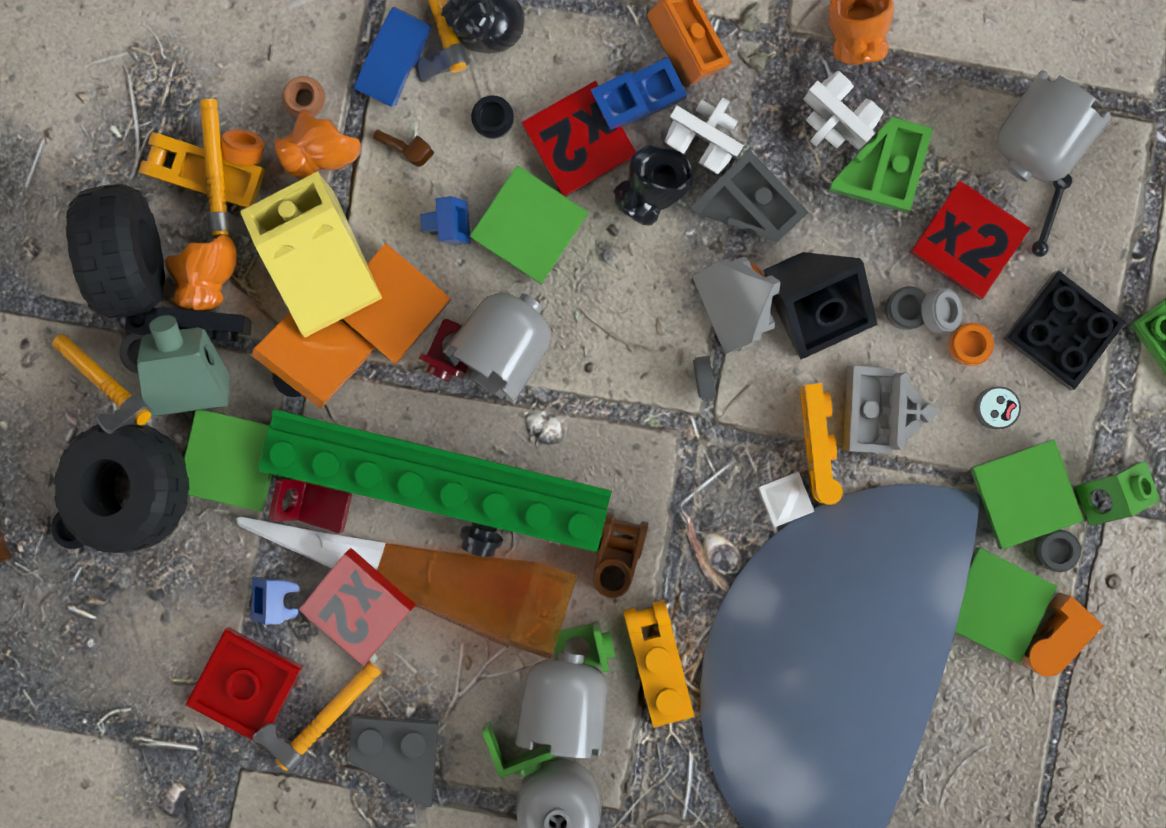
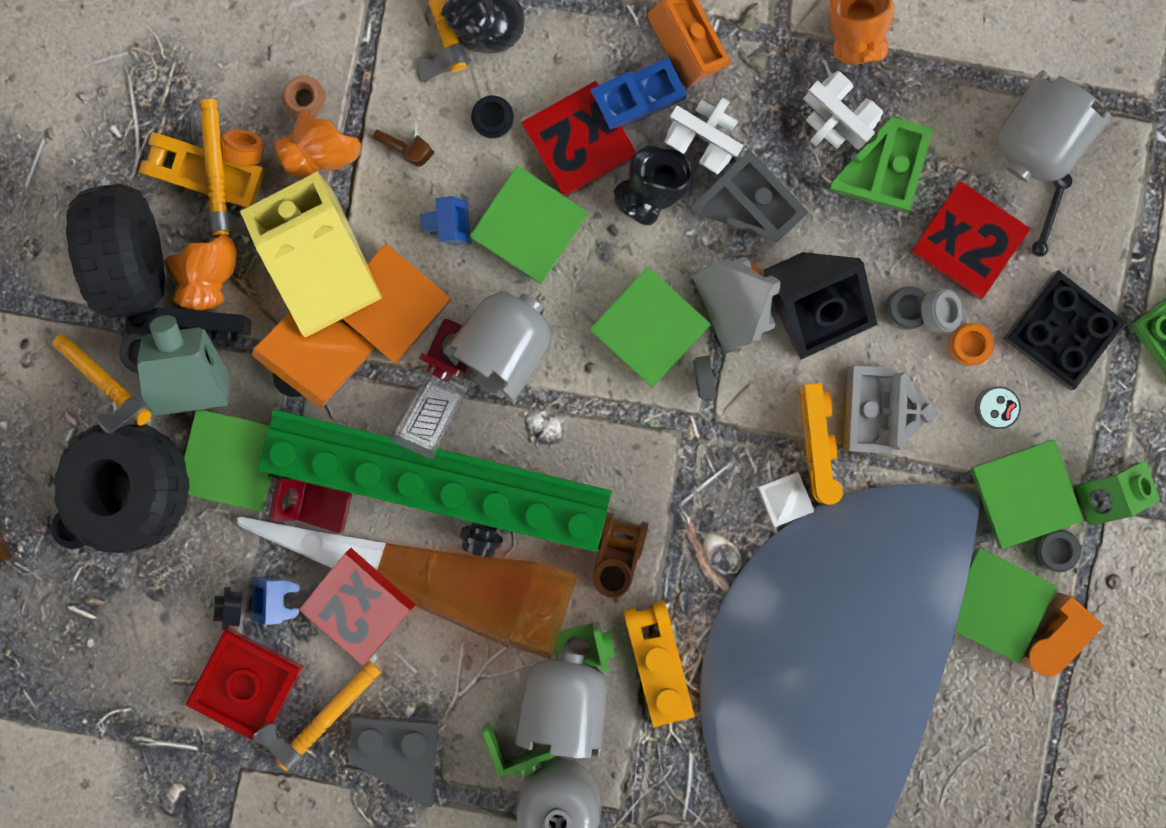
blue slope [354,7,433,107] -> none
none -> black plate [213,587,242,630]
none -> clear tile [392,373,468,460]
none -> bright green tile [589,266,711,388]

